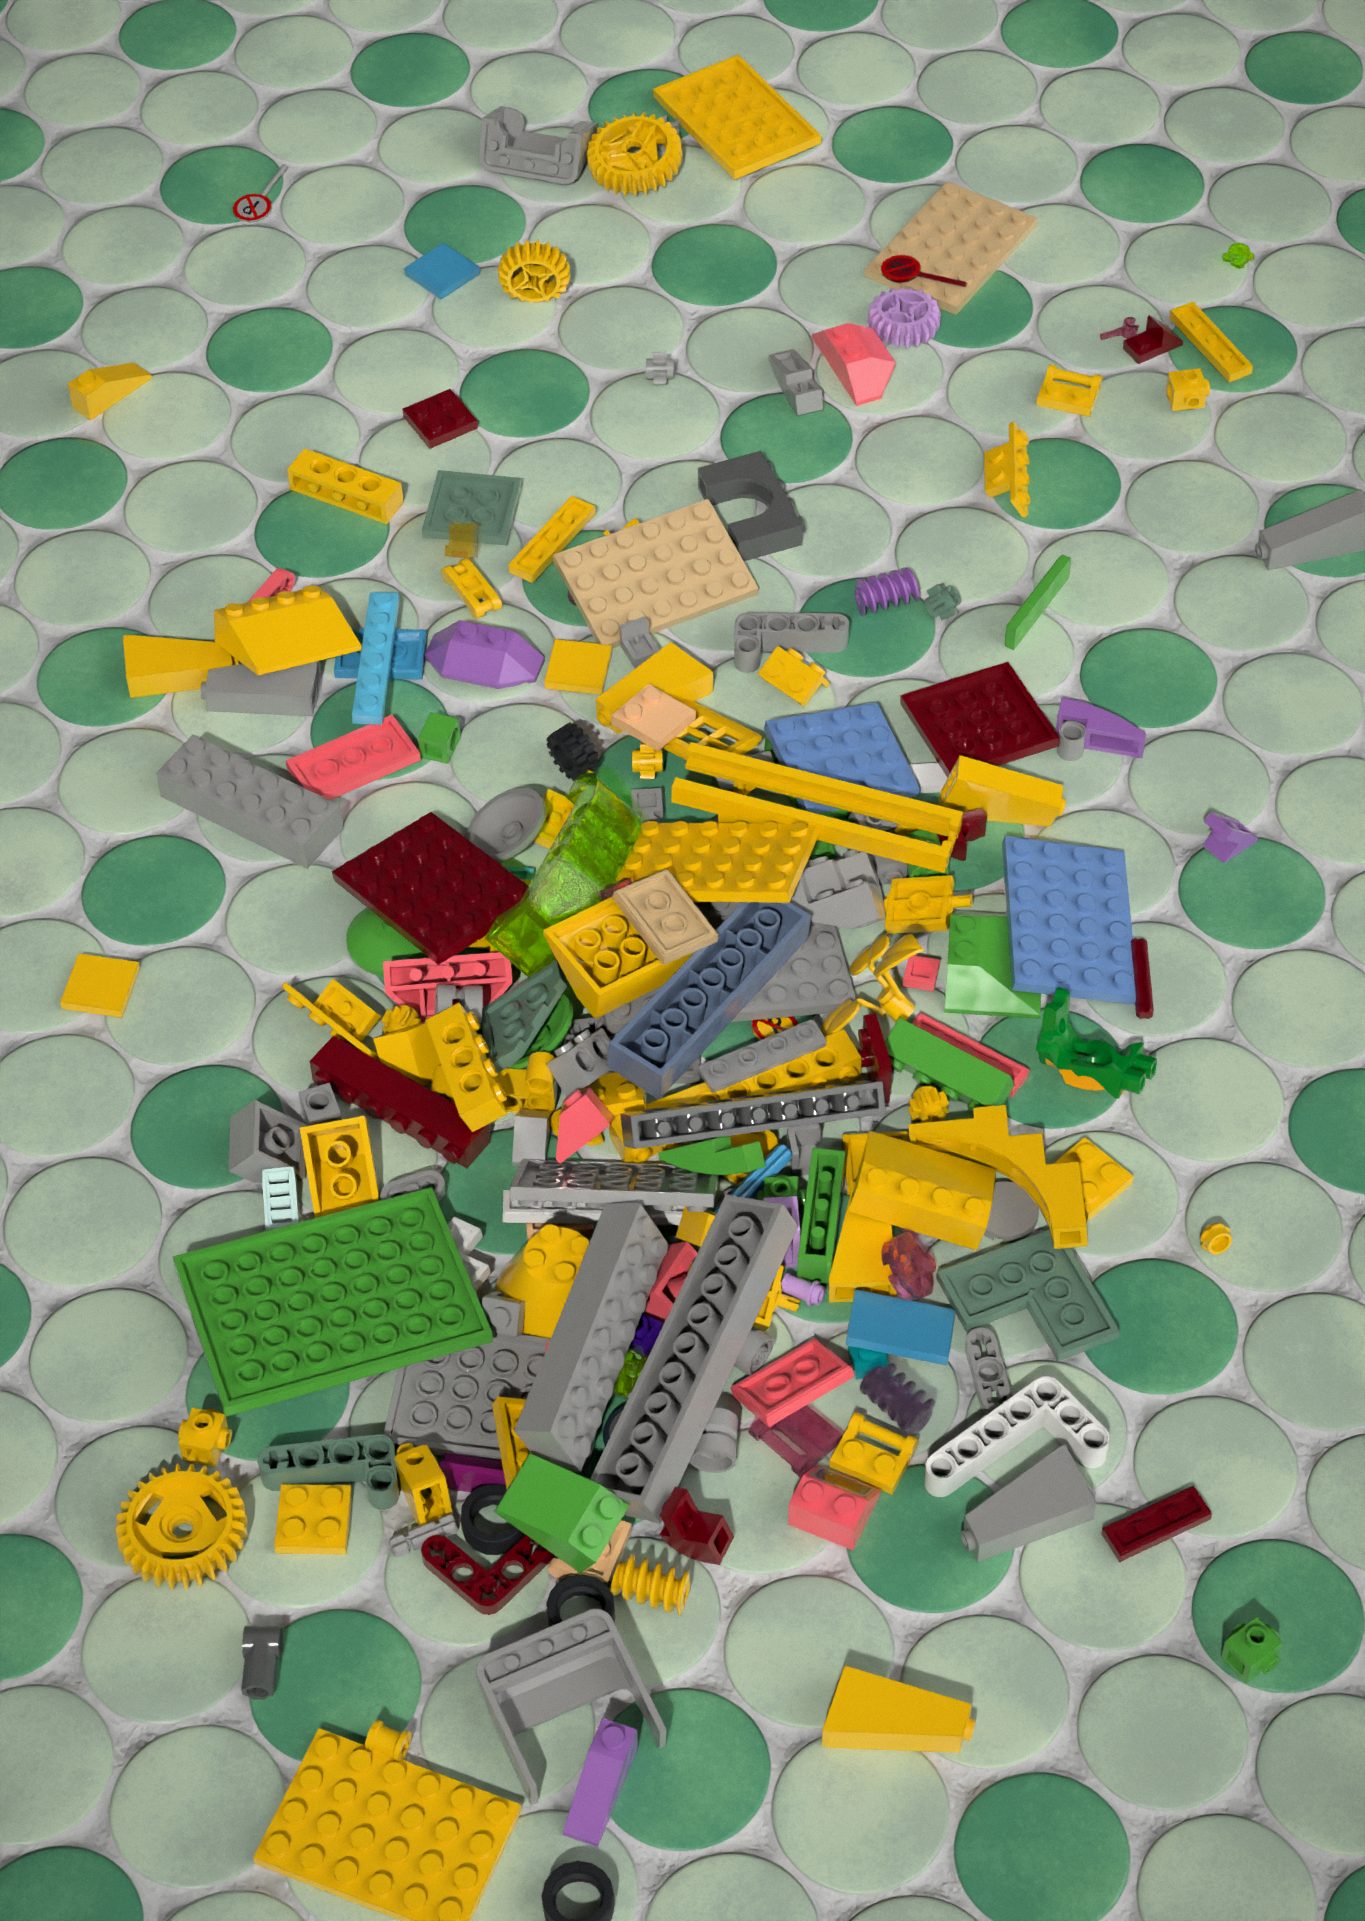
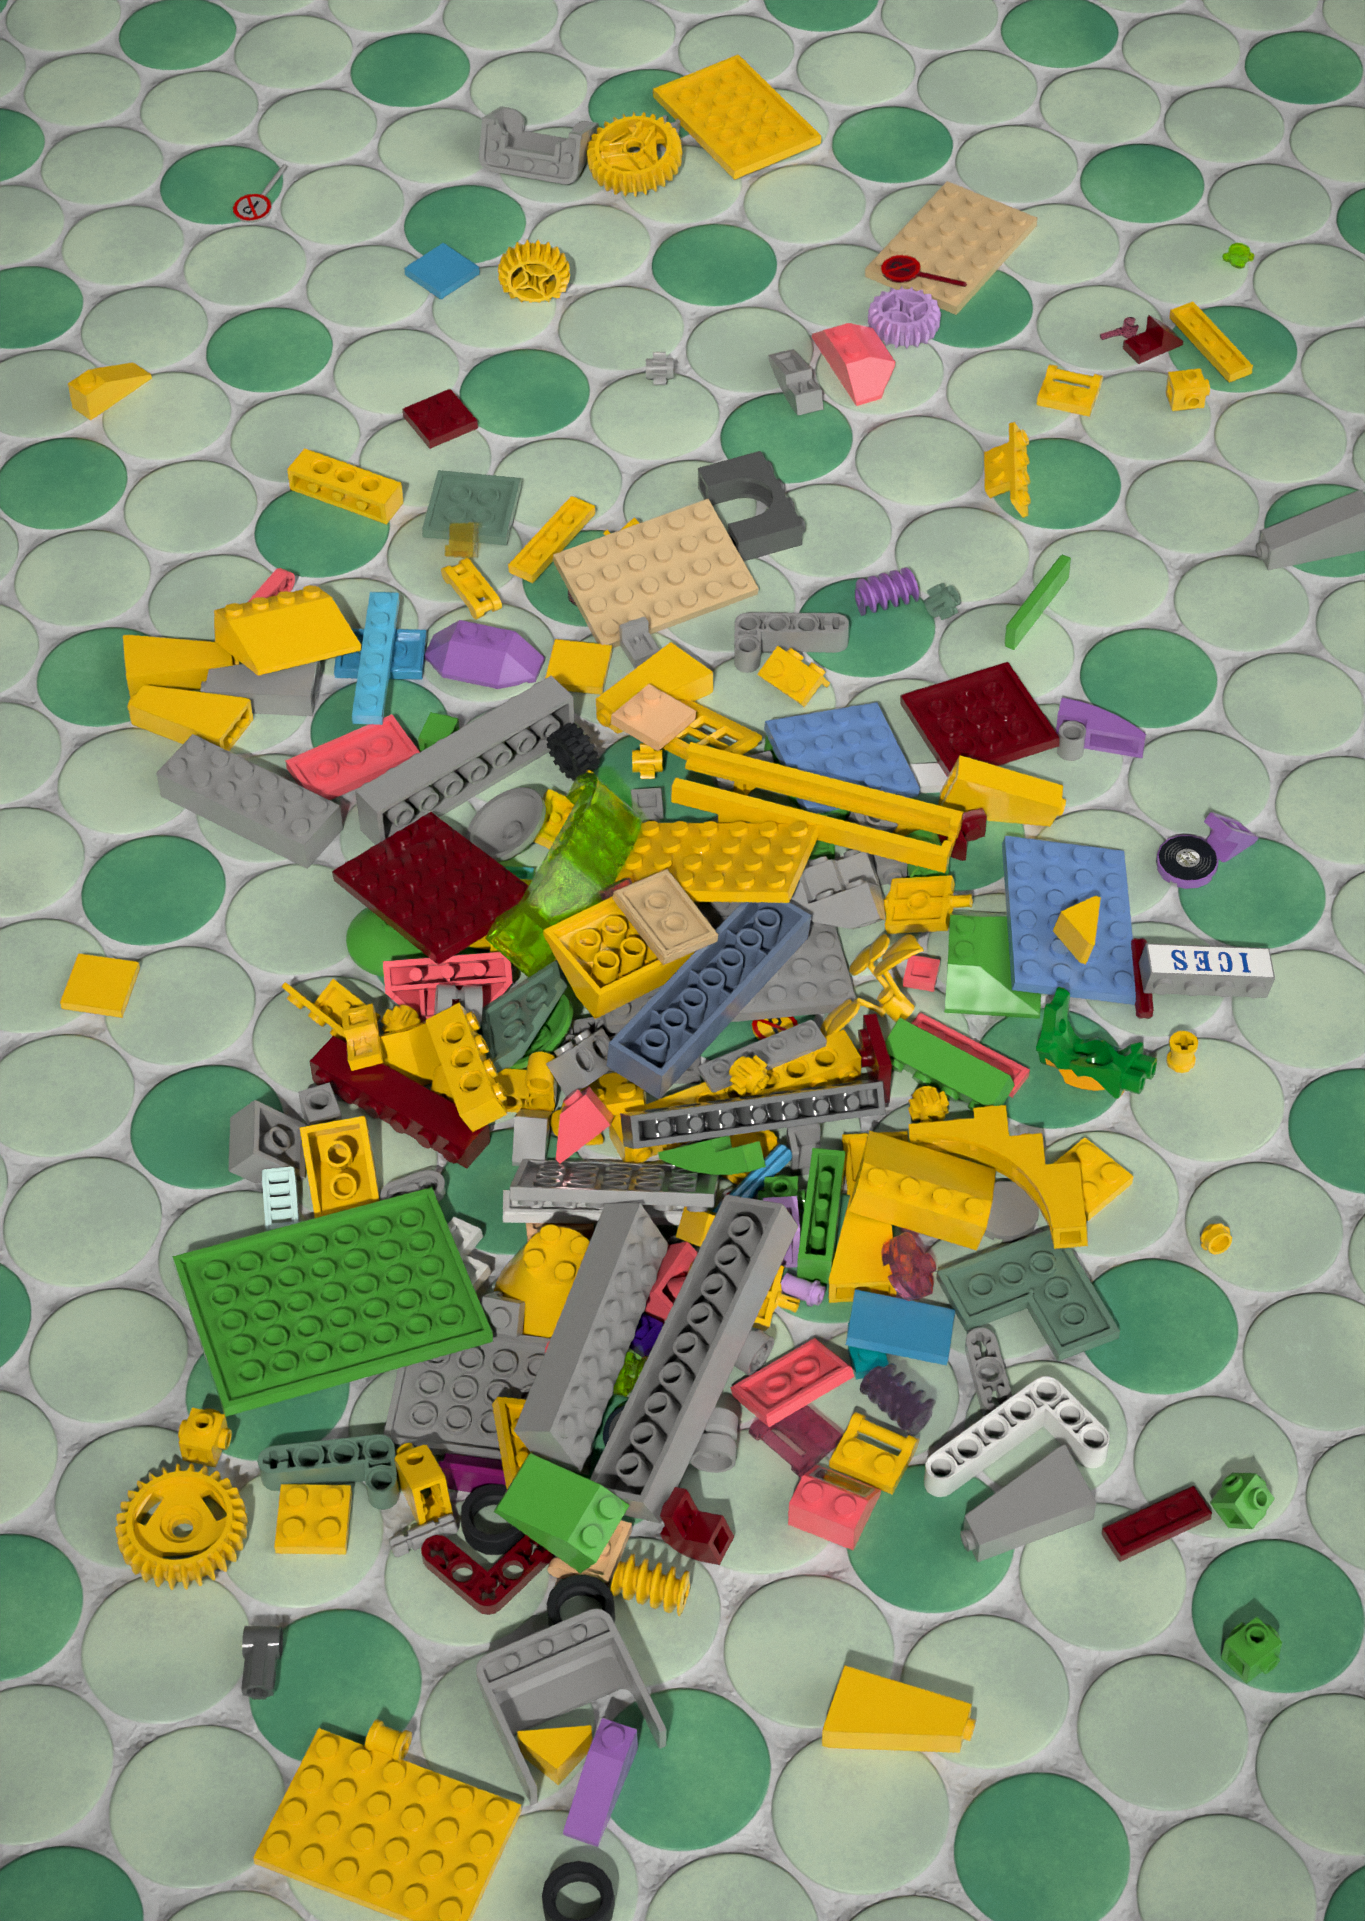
none -> yellow slope [128,685,254,751]
none -> yellow slope [342,1003,383,1071]
none -> light grey brick [355,676,575,845]
none -> yellow slope [517,1725,592,1785]
none -> yellow gear [729,1055,769,1096]
none -> yellow slope [1053,896,1101,964]
none -> brick [1139,943,1275,998]
none -> tile [1156,835,1219,889]
none -> yellow bush [1166,1031,1198,1073]
none -> bright green brick [1210,1473,1275,1529]

